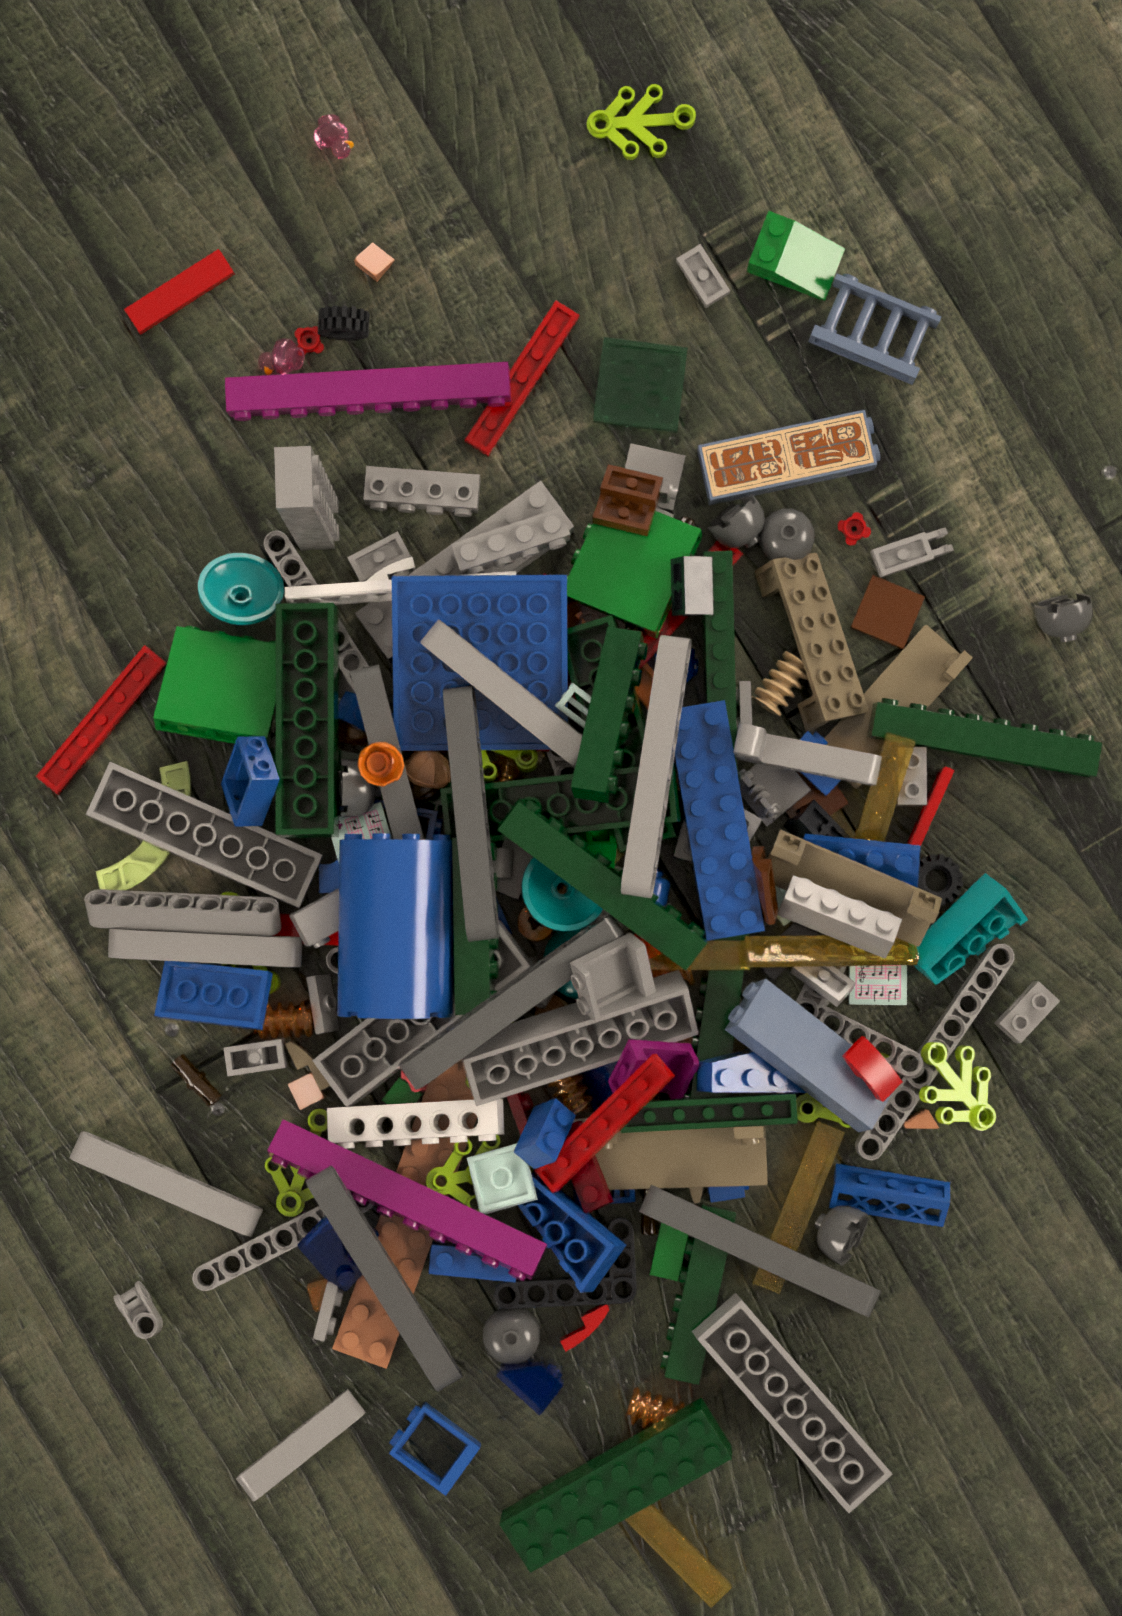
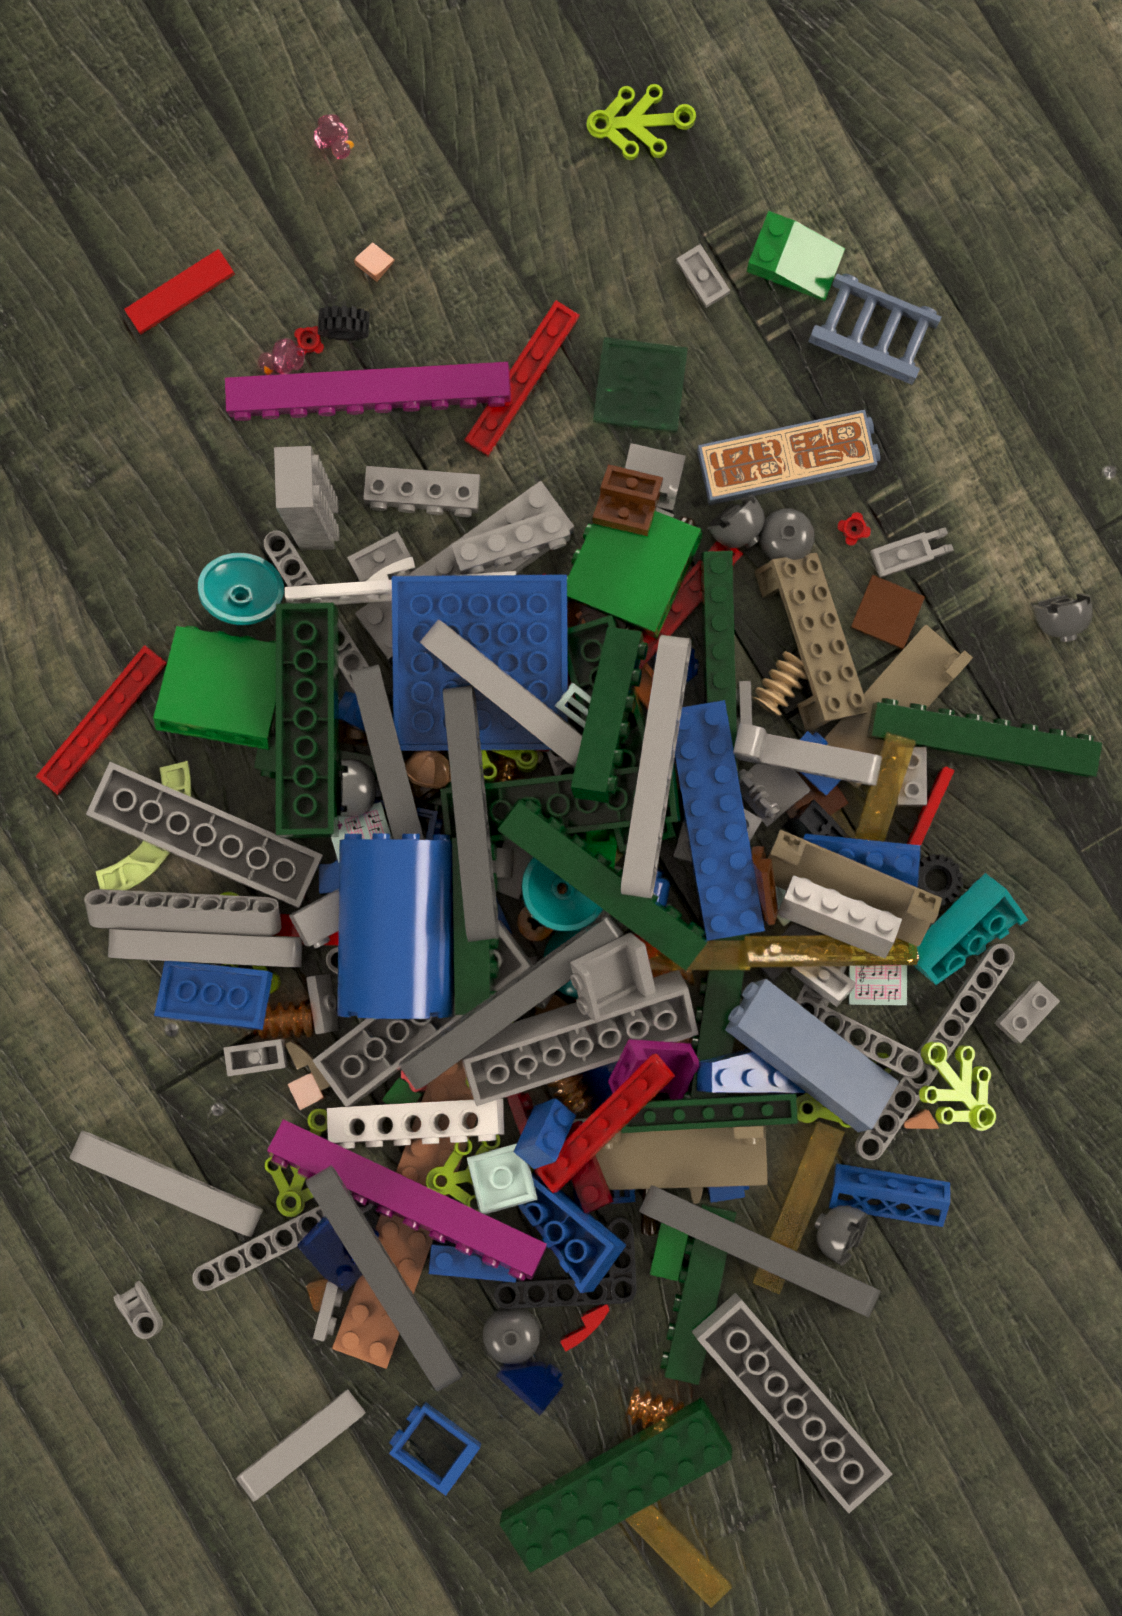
dark brown pin [170,1054,223,1108] -> none
blue window [221,736,280,827] -> none
orange hair [357,742,404,787] -> none
hinge [671,556,713,617] -> none
red slope [842,1036,903,1102] -> none

